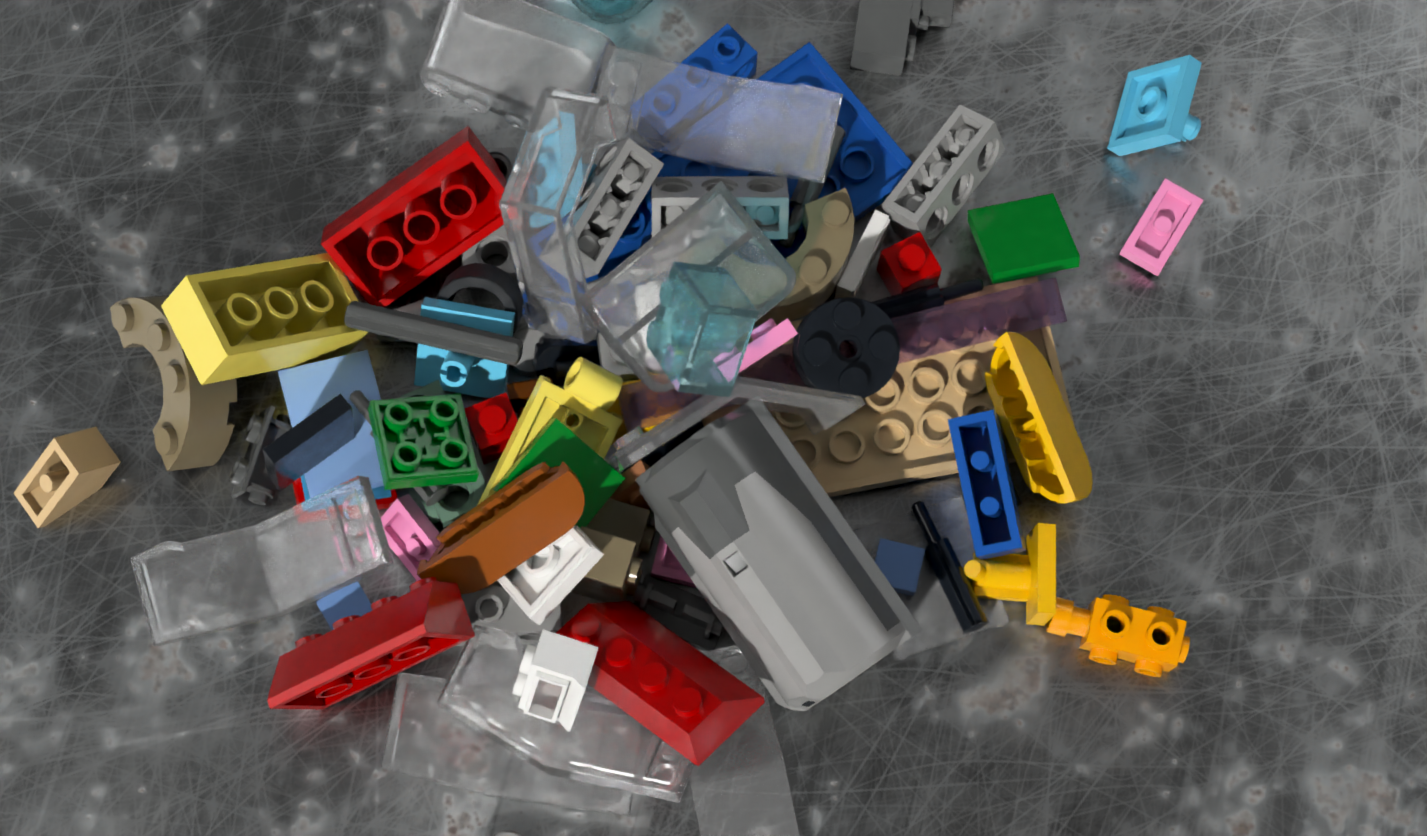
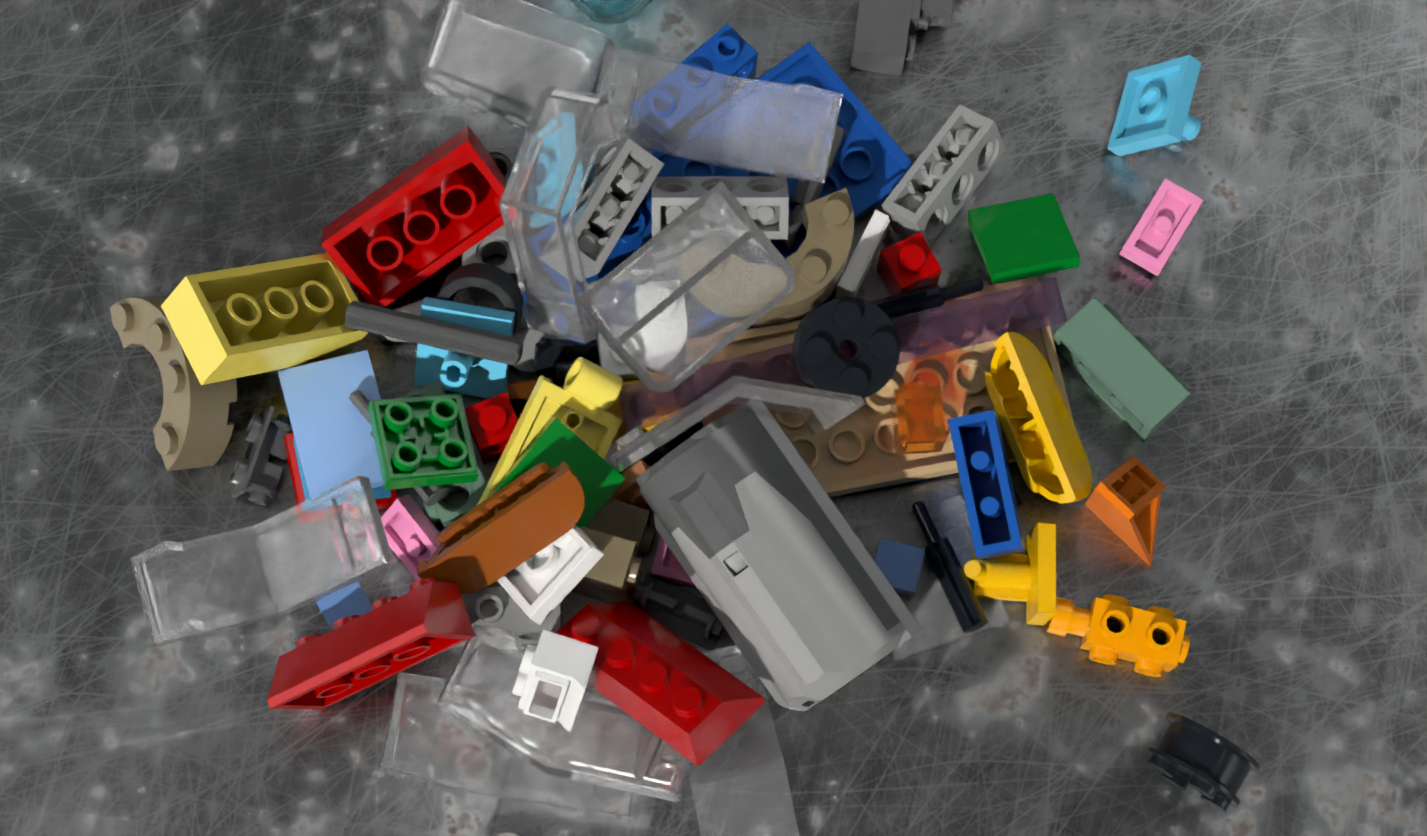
tan slope [14,426,121,529] -> none
black tile [263,393,355,491] -> none
clear light blue brick [646,261,758,397] -> none
bright pink plate [705,318,798,389] -> none
none -> clear orange brick [891,381,946,455]
none -> sand green brick [1053,297,1190,442]
none -> orange slope [1085,456,1167,568]
none -> black wheel [1145,712,1261,812]

